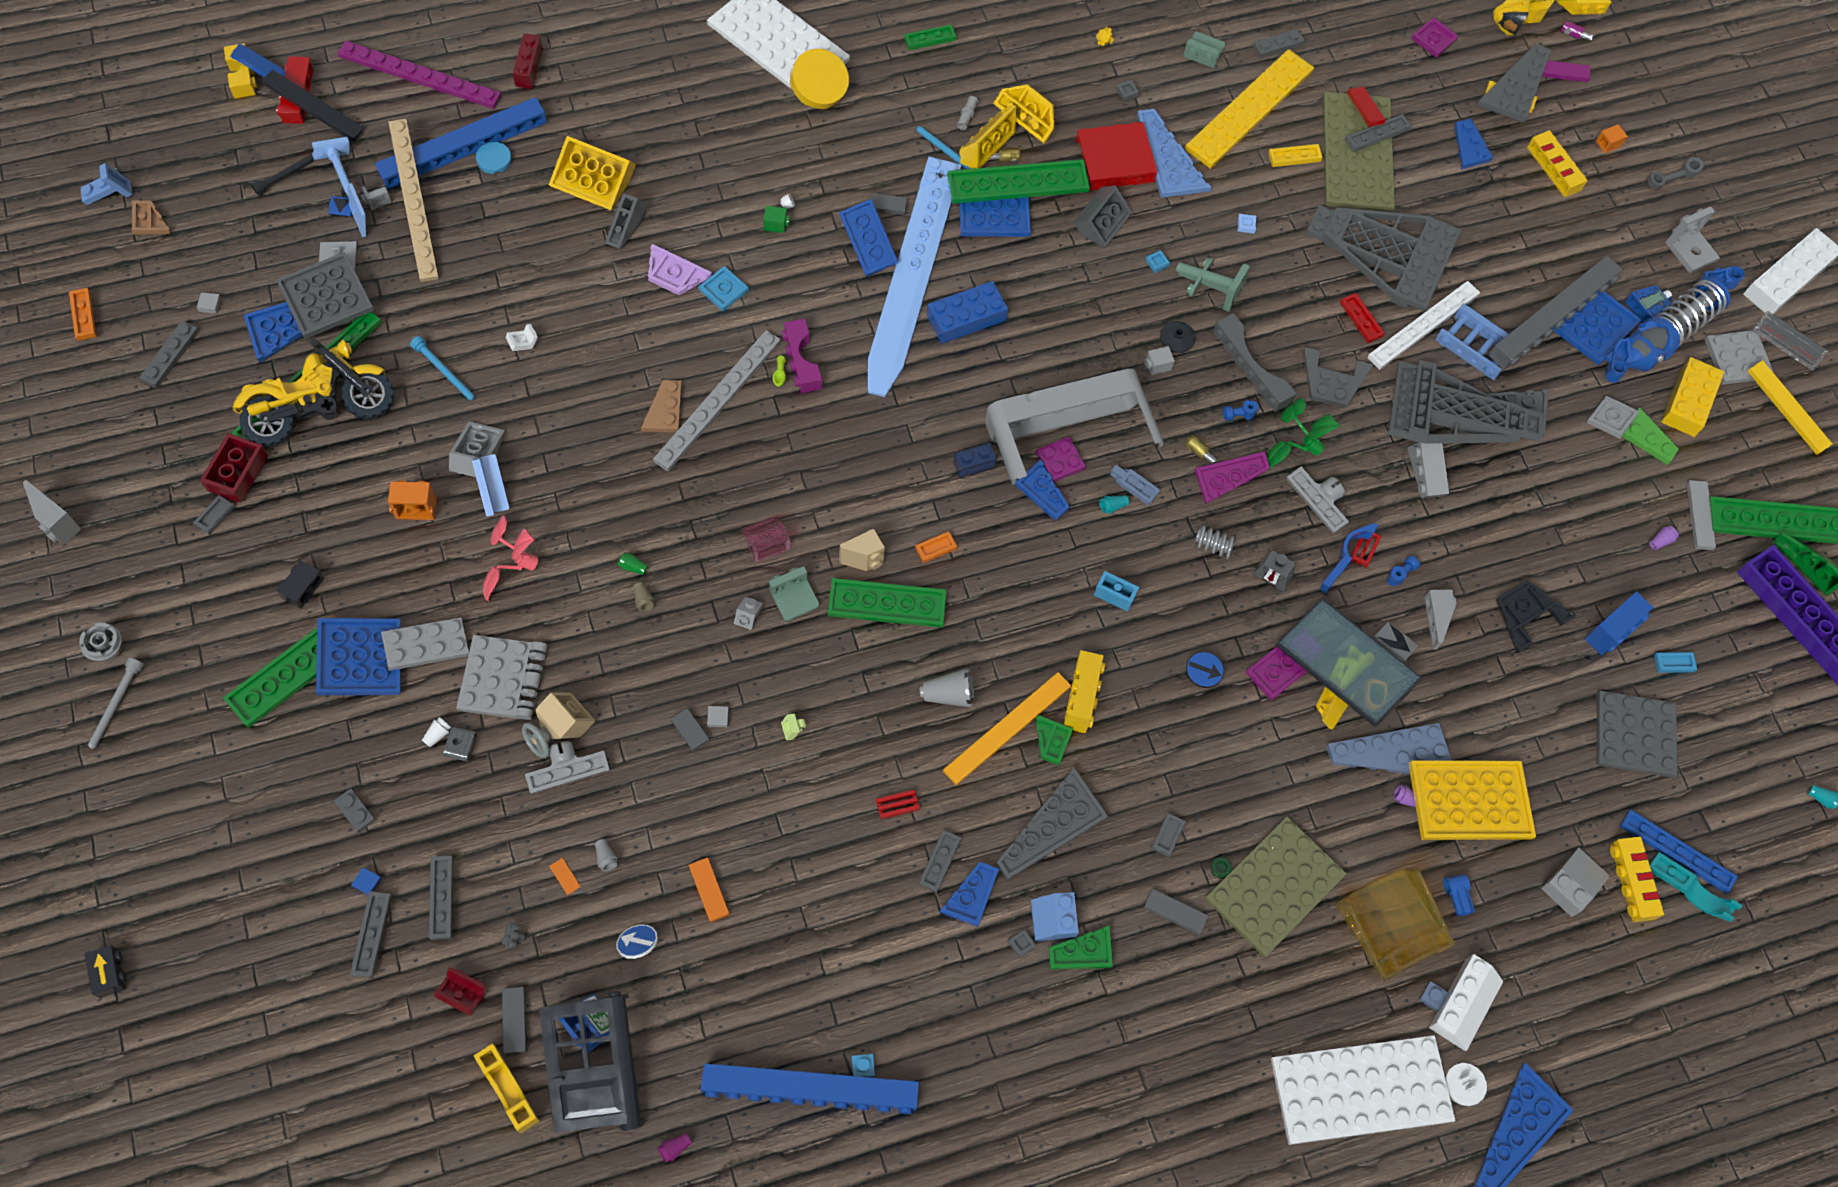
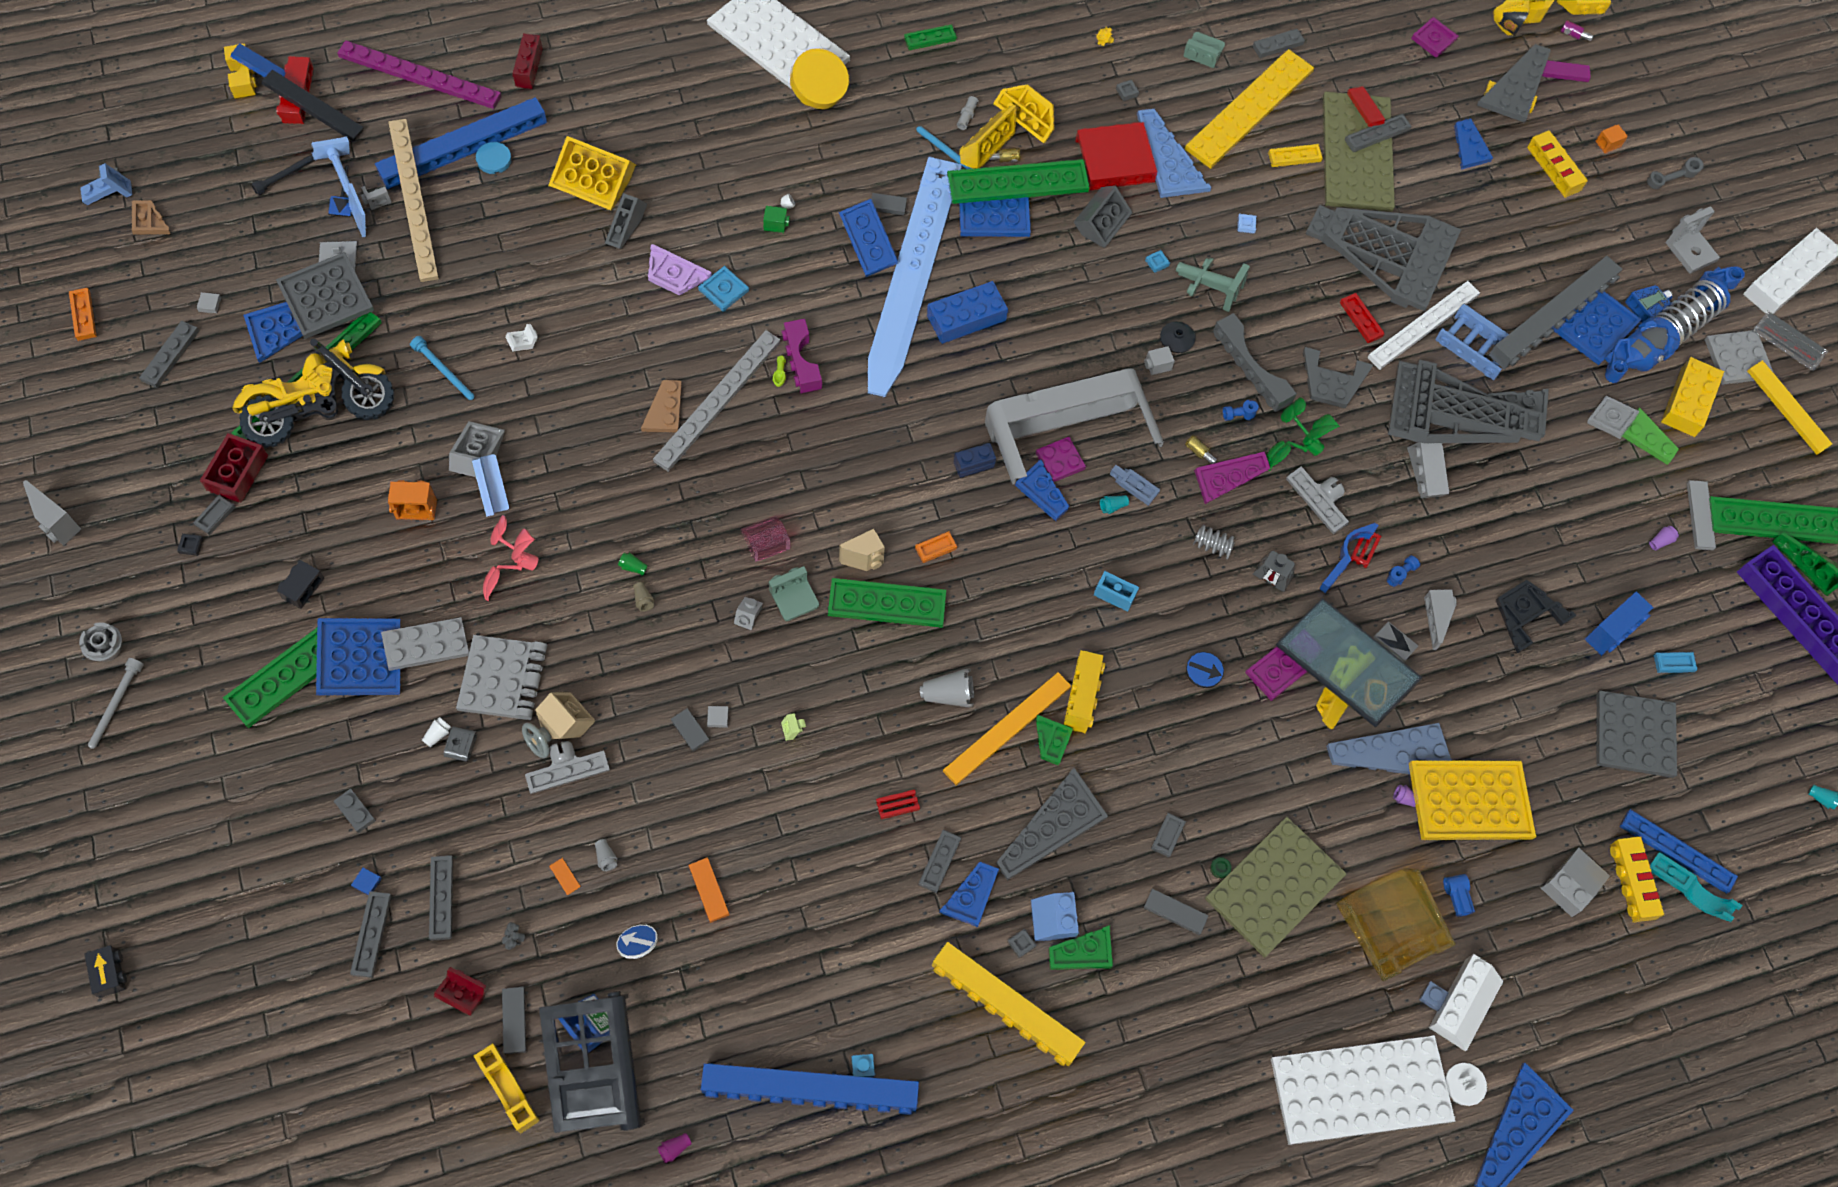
none -> black tile [177,533,203,556]
none -> yellow brick [932,942,1085,1066]

